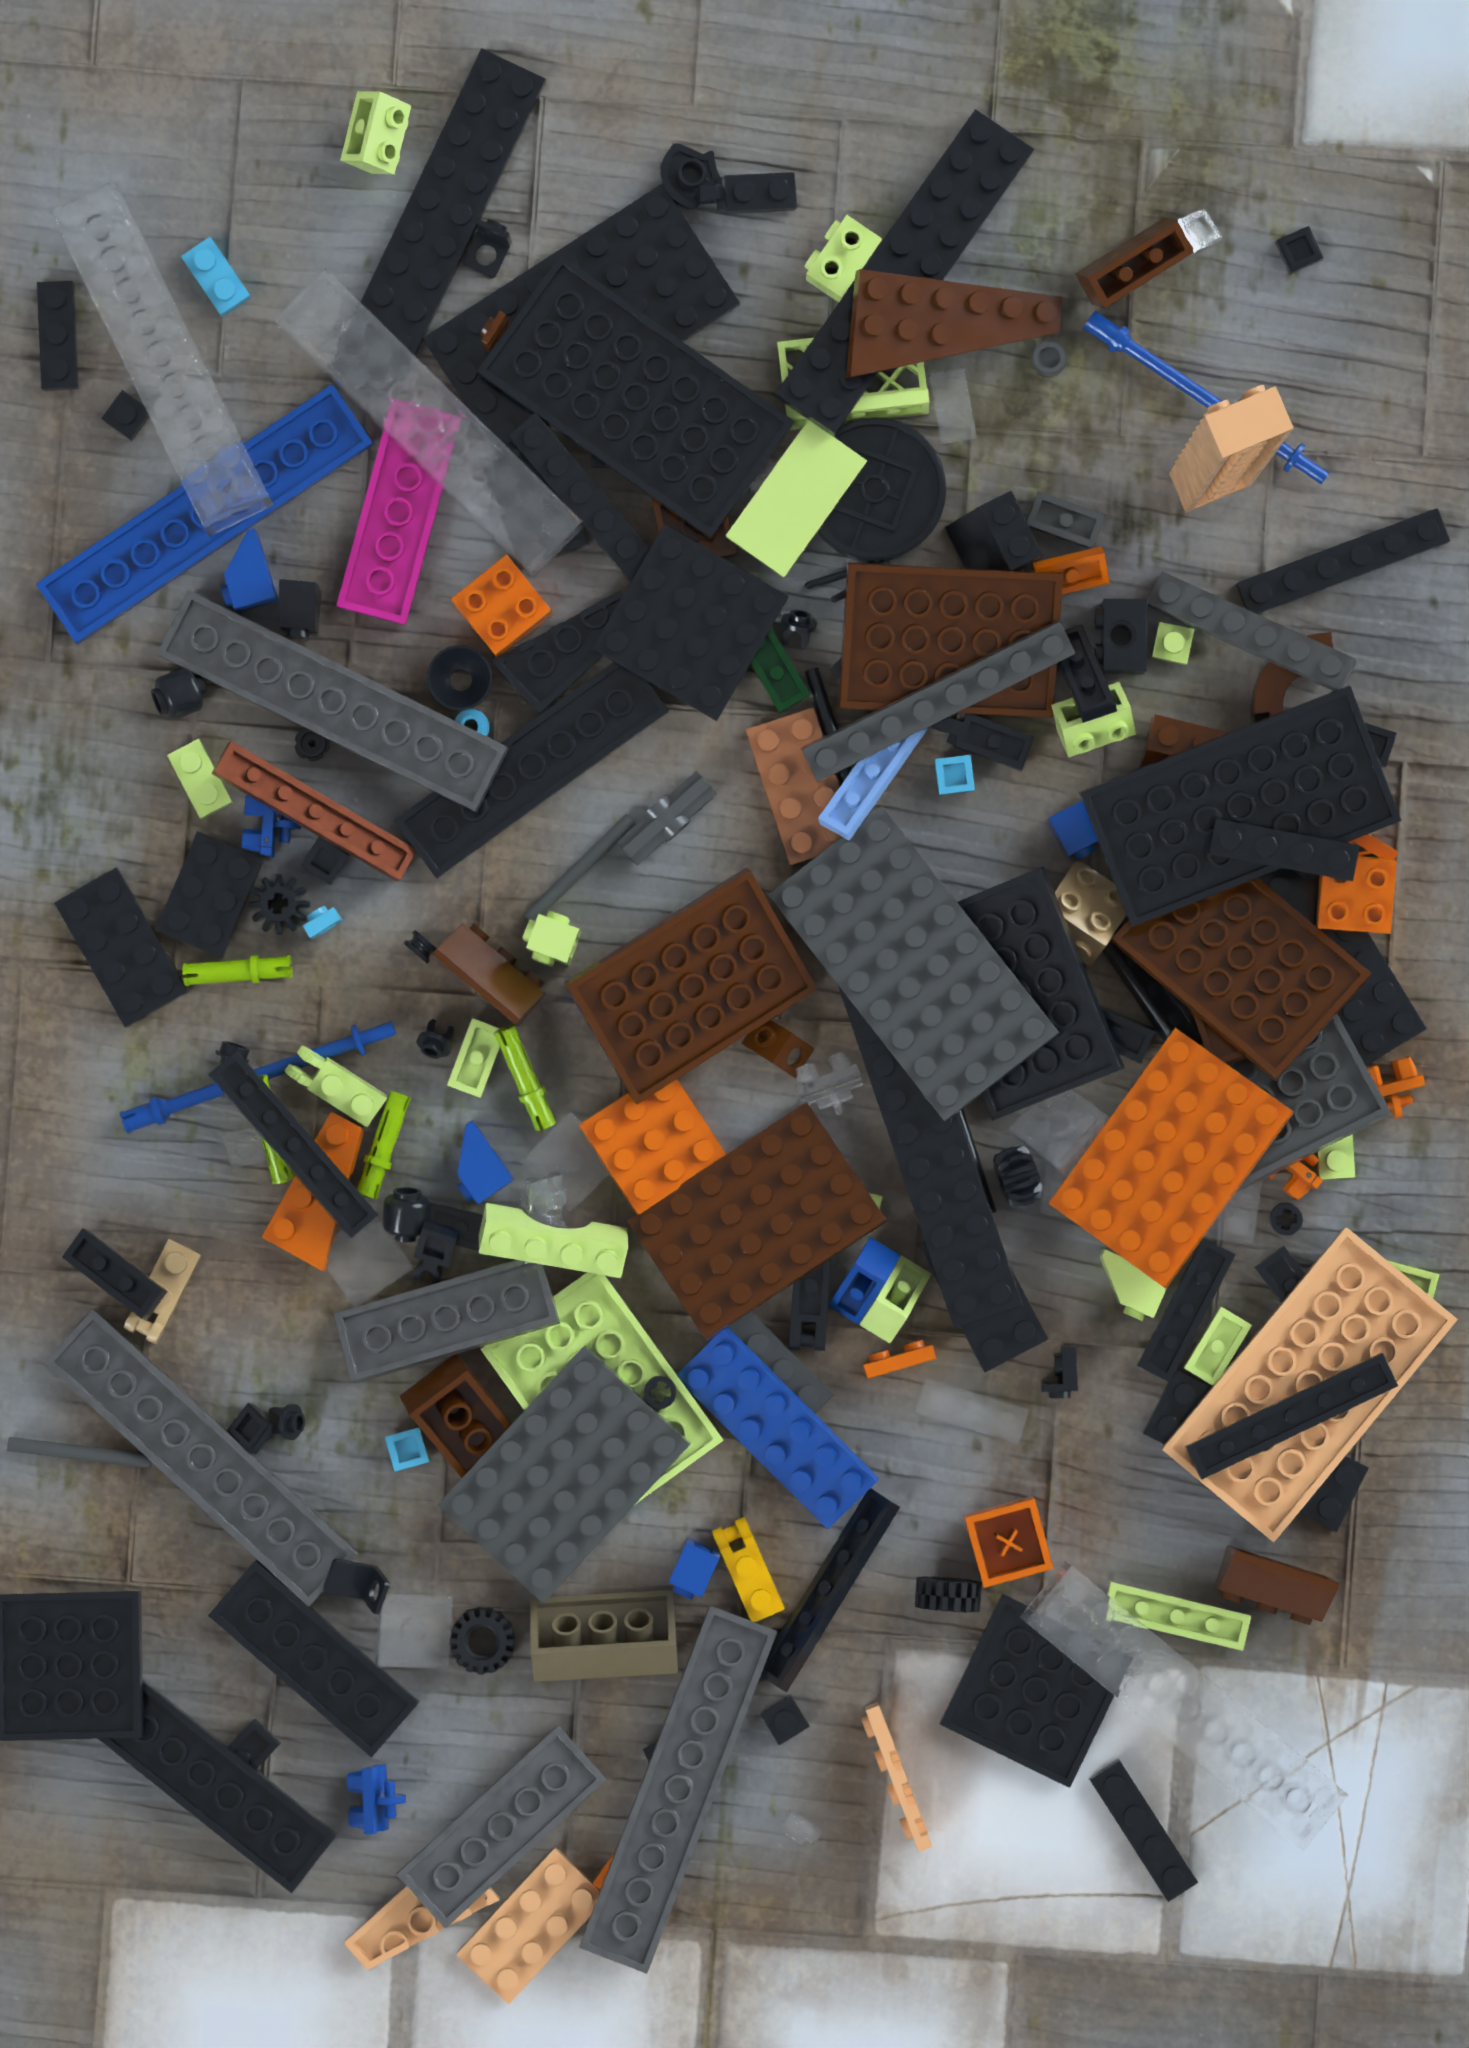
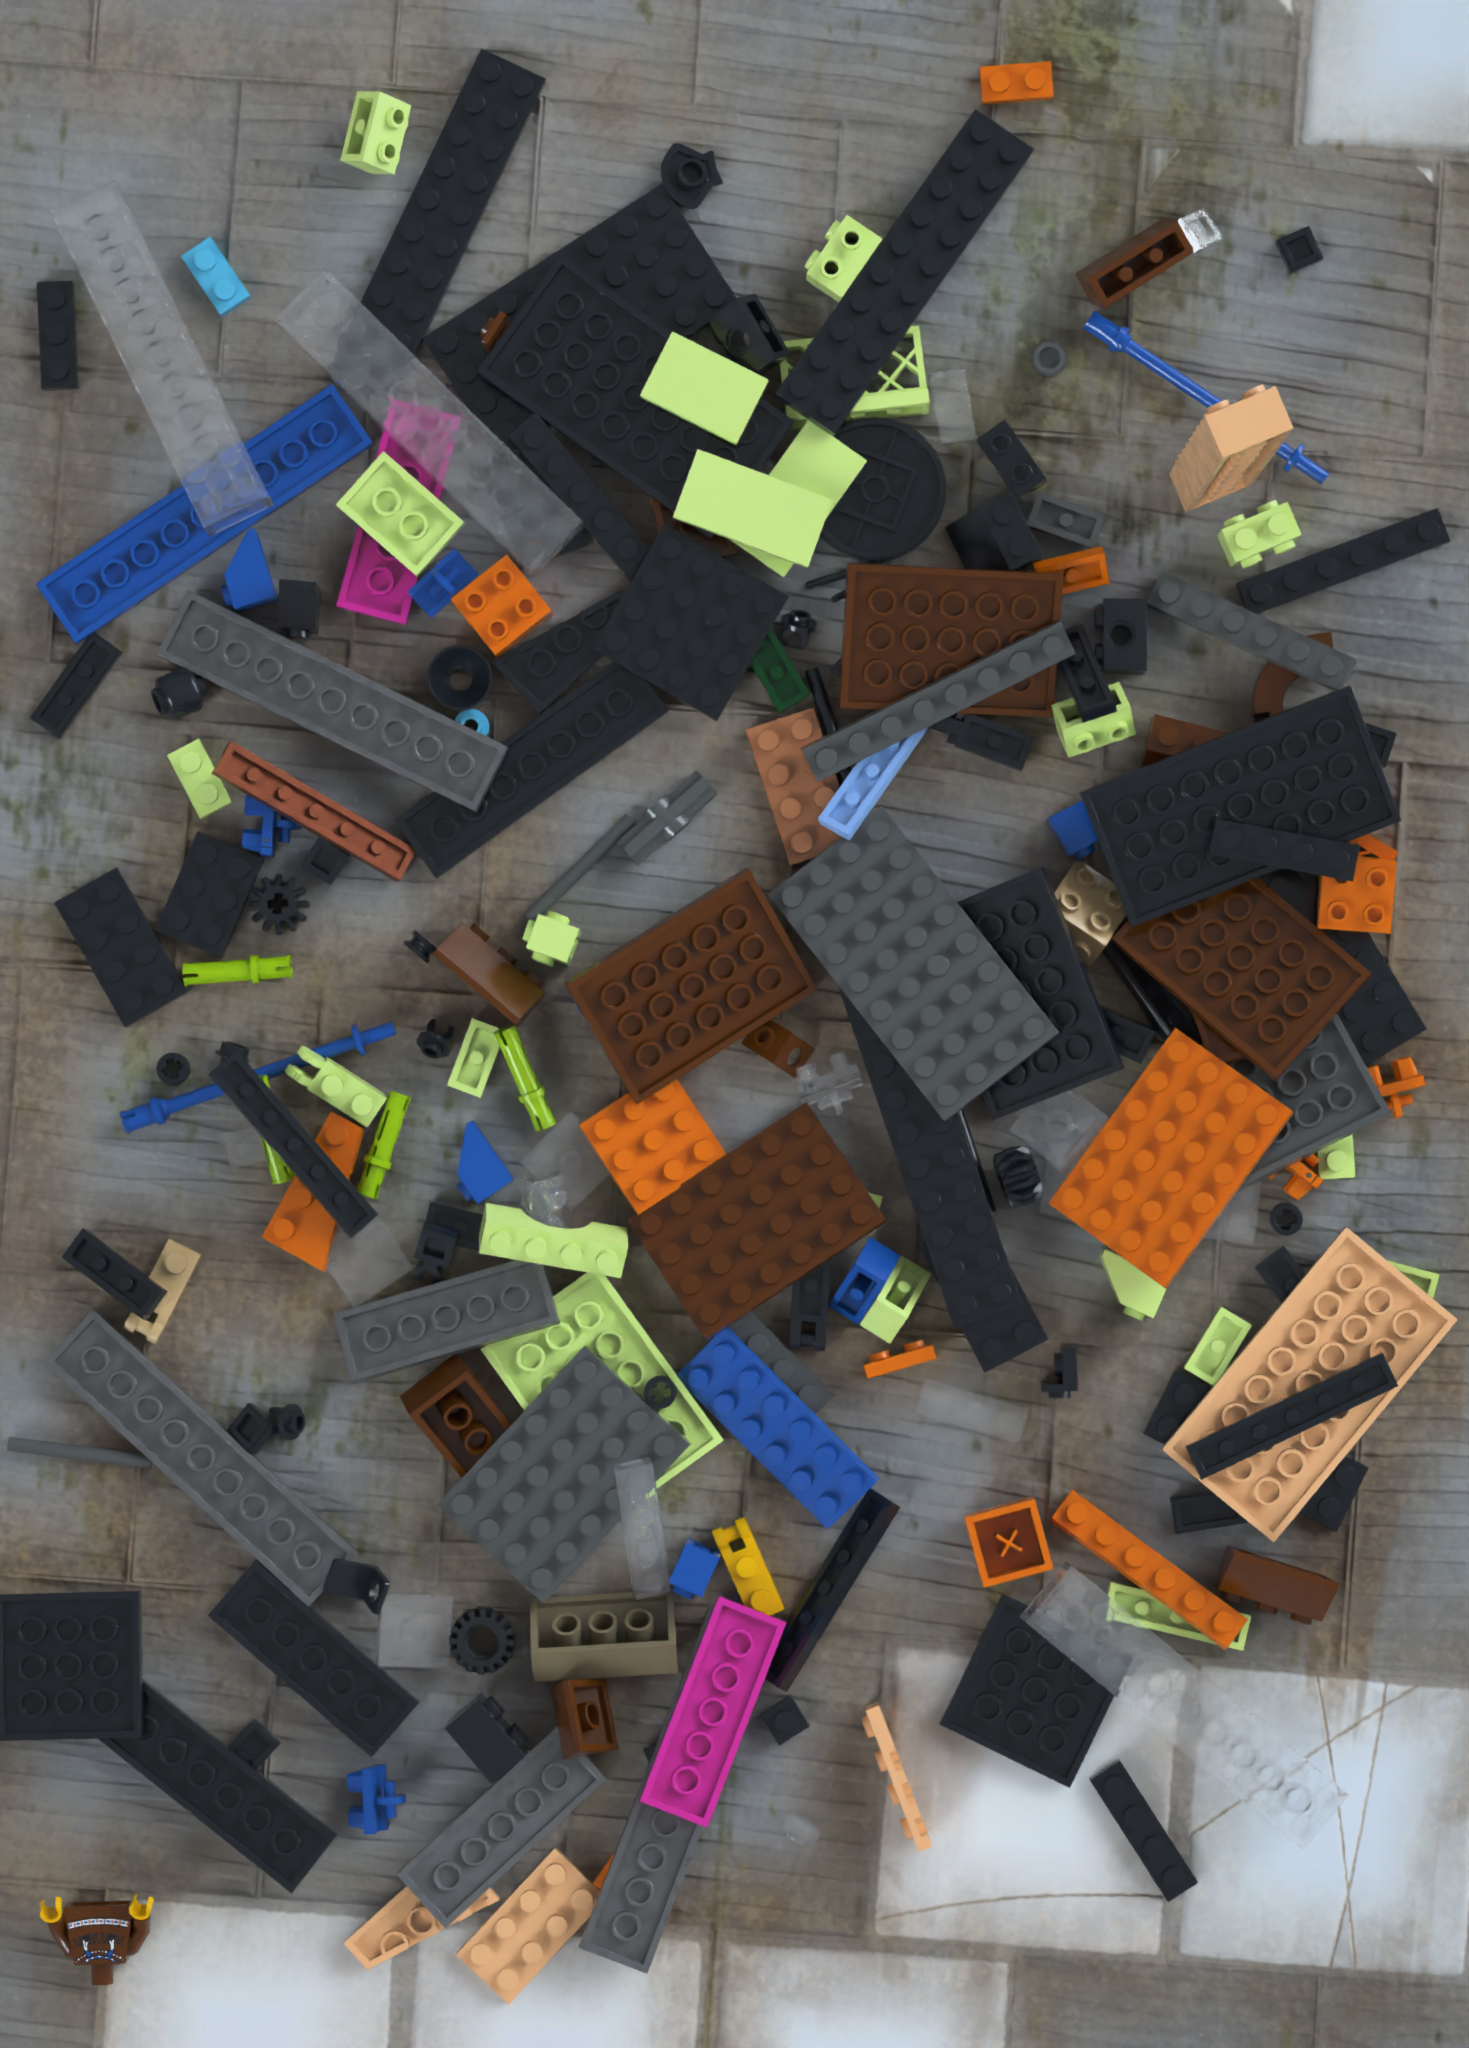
black plate [101,390,153,441] -> none
black plate [295,728,330,761] -> none
medium azure plate [303,906,343,940] -> none
black head [383,1187,430,1242] -> none
medium azure plate [385,1427,430,1472] -> none
black bracket [463,219,512,278] -> none
black hinge [697,172,797,214] -> none
reddish brown wing [846,269,1062,379] -> none
black tyre [915,1576,982,1613] -> none
medium azure plate [934,755,975,796] -> none
black plate [1137,1238,1236,1382] -> none
yellowish green plate [1151,622,1194,665] -> none
none -> black tile [30,632,123,740]
none -> reddish brown torso [40,1894,154,1985]
none -> black bush [156,1053,191,1085]
none -> yellowish green plate [336,451,465,578]
none -> blue hips [407,548,479,618]
none -> black brick [445,1693,528,1784]
none -> reddish brown slope [551,1679,619,1760]
none -> clear plate [614,1457,671,1600]
none -> dark pink plate [639,1596,787,1827]
none -> yellowish green tile [640,331,769,446]
none -> yellowish green tile [672,449,833,568]
none -> black brick [708,294,791,376]
none -> black bracket [977,419,1047,498]
none -> orange plate [979,61,1054,105]
none -> orange plate [1050,1490,1248,1650]
none -> black tile [1170,1491,1247,1534]
none -> yellowish green brick [1217,500,1302,569]

